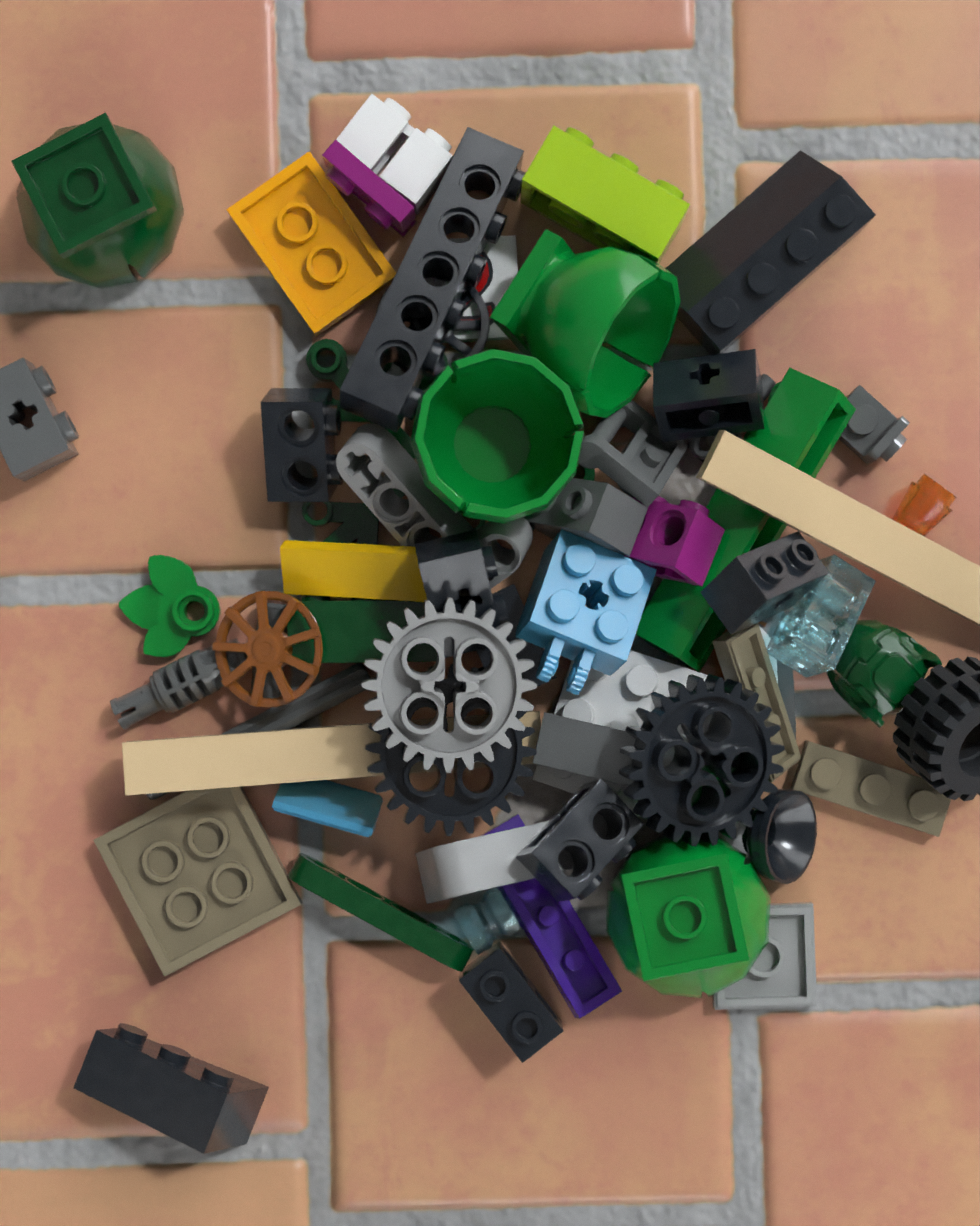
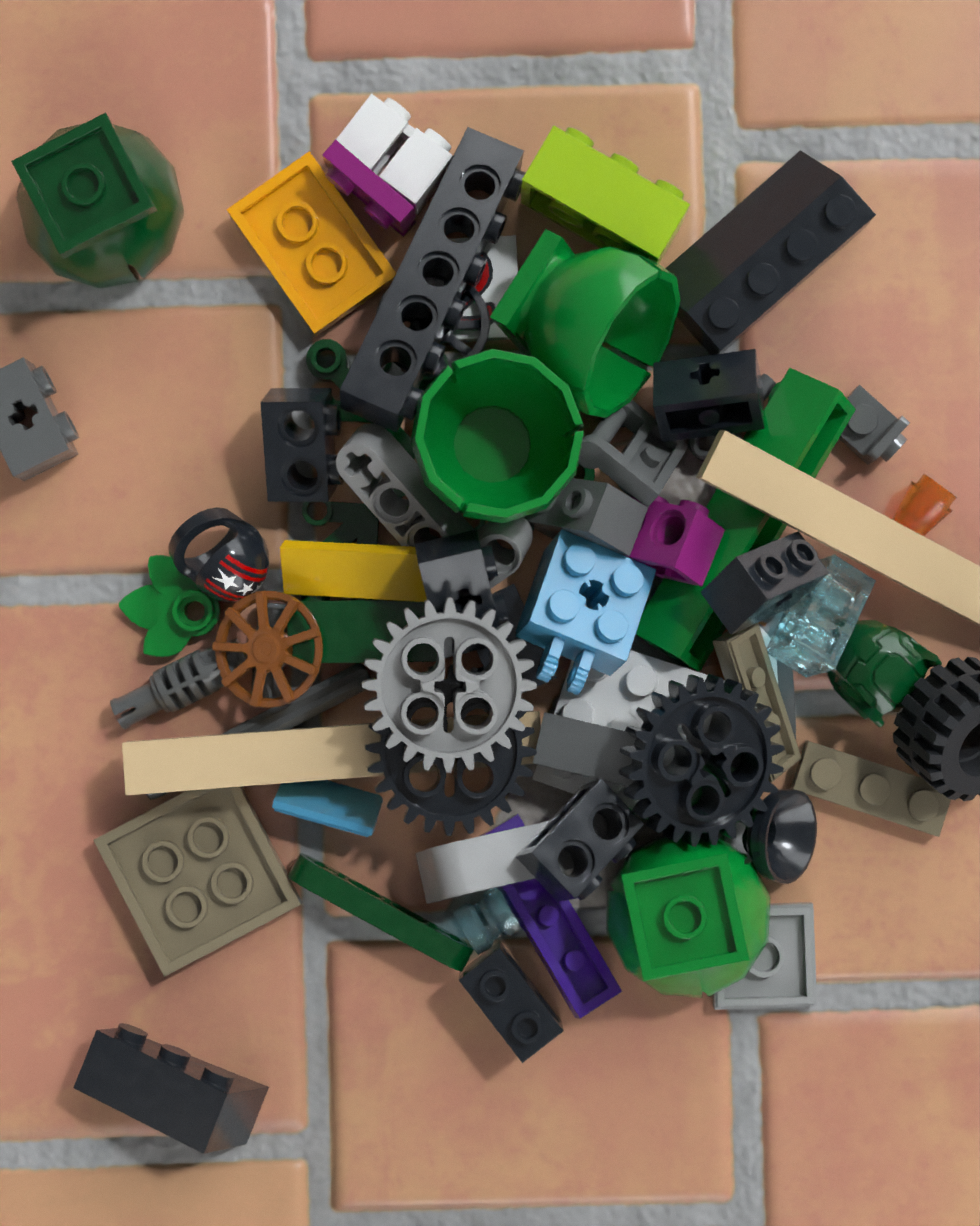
none -> black helmet [168,507,269,603]

